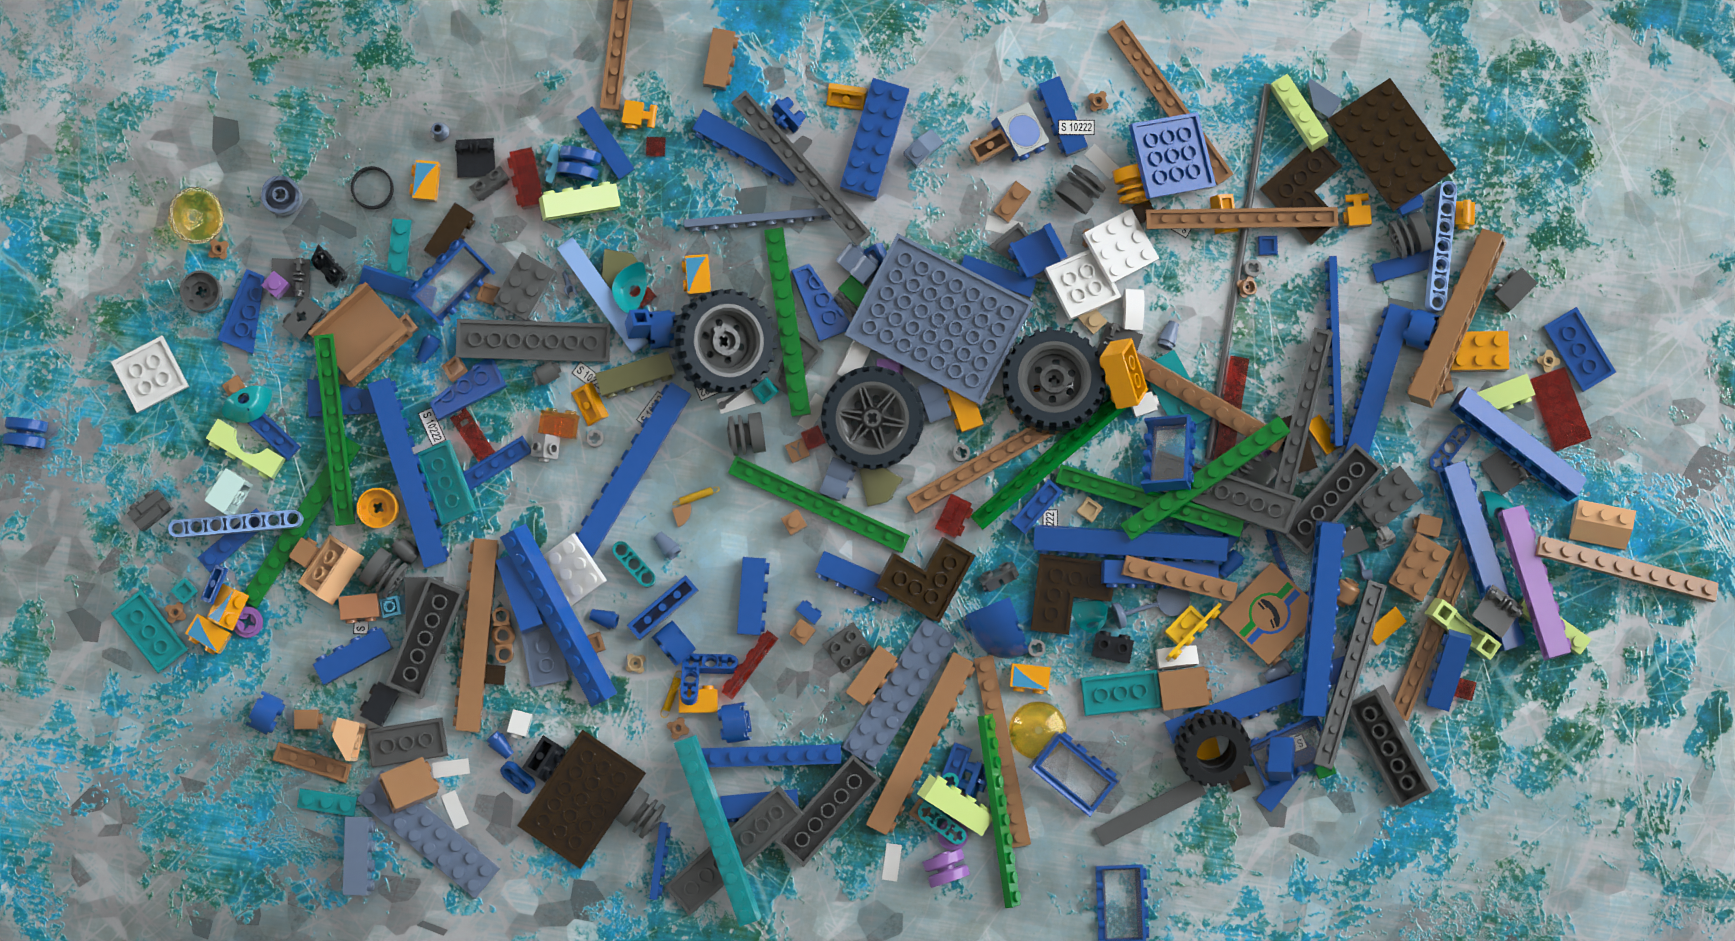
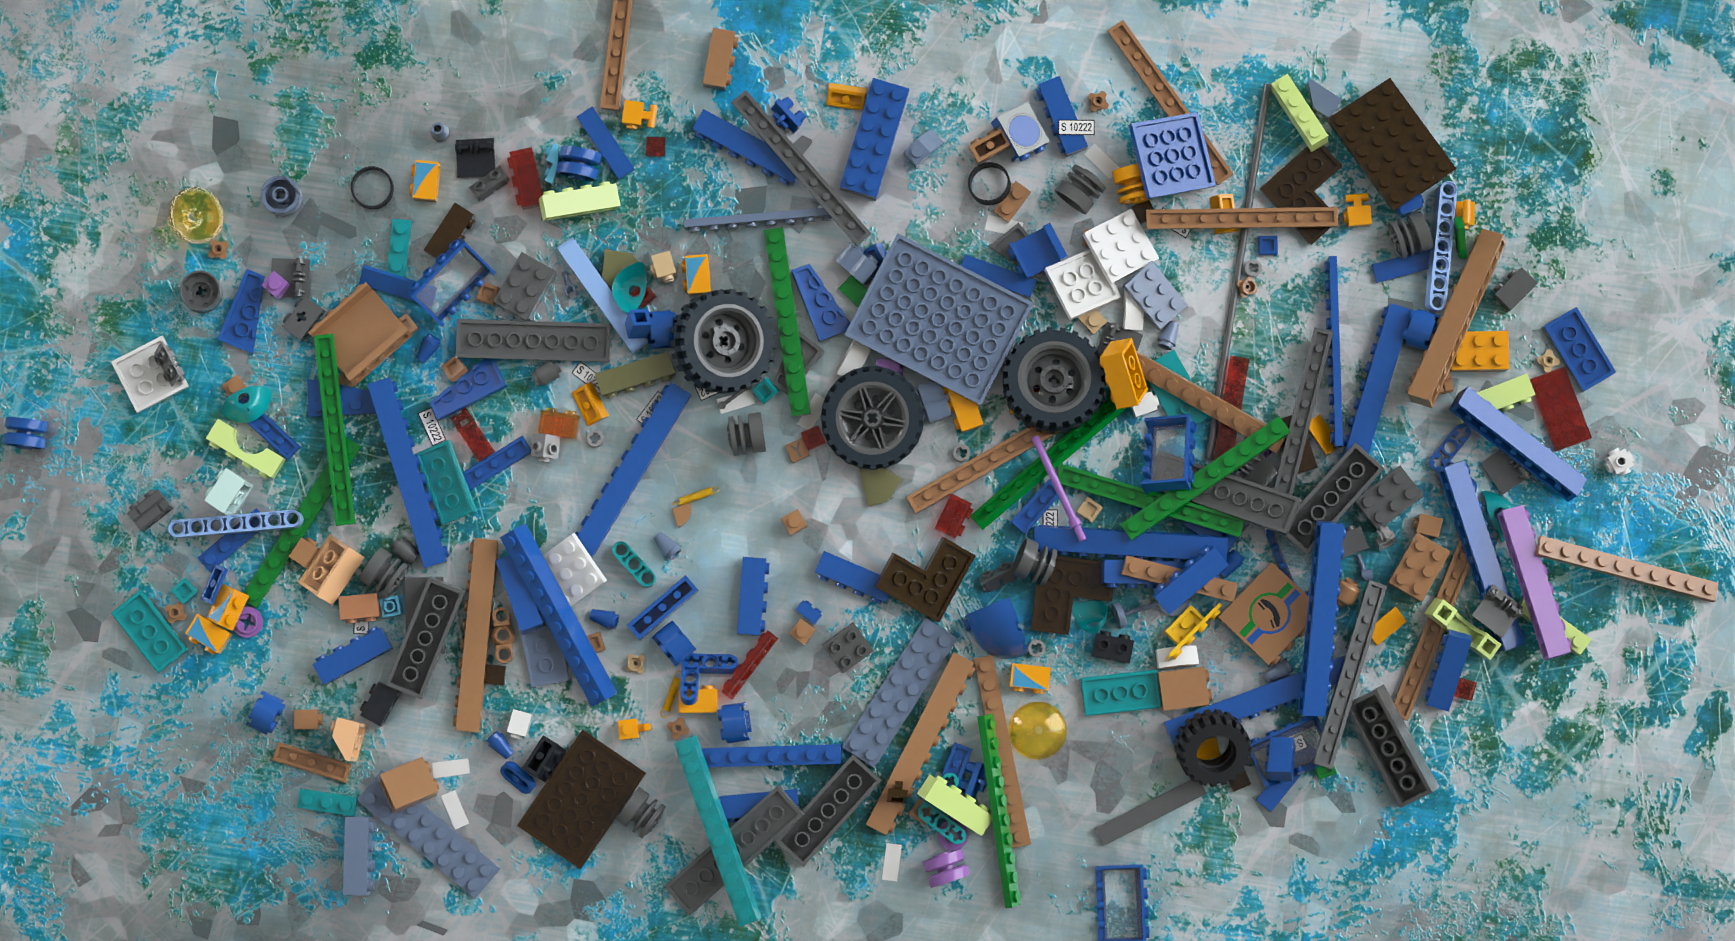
black hinge [311,244,347,288] -> none
light orange wheel [357,488,400,528] -> none
dark grey tile [366,717,449,768] -> none
blue plate [649,822,672,900] -> none
green plate [728,456,910,553] -> none
sand blue brick [819,457,856,501] -> none
dark grey axle [834,292,858,317] -> none
medium nougat brick [845,646,898,706] -> none
window [1028,731,1119,817] -> none
light nougat slope [1568,500,1636,550] -> none
none -> dark grey hinge [154,342,185,387]
none -> light orange brick [618,718,652,740]
none -> tan brick [650,250,678,284]
none -> dark brown tile [887,781,908,804]
none -> black tyre [968,162,1011,206]
none -> dark grey wheel [1011,538,1057,587]
none -> medium lavender bar [1031,435,1086,542]
none -> plate [1123,261,1187,330]
none -> blue brick [1152,545,1229,614]
none -> green tile [1454,216,1467,259]
none -> white brick [1604,448,1634,477]

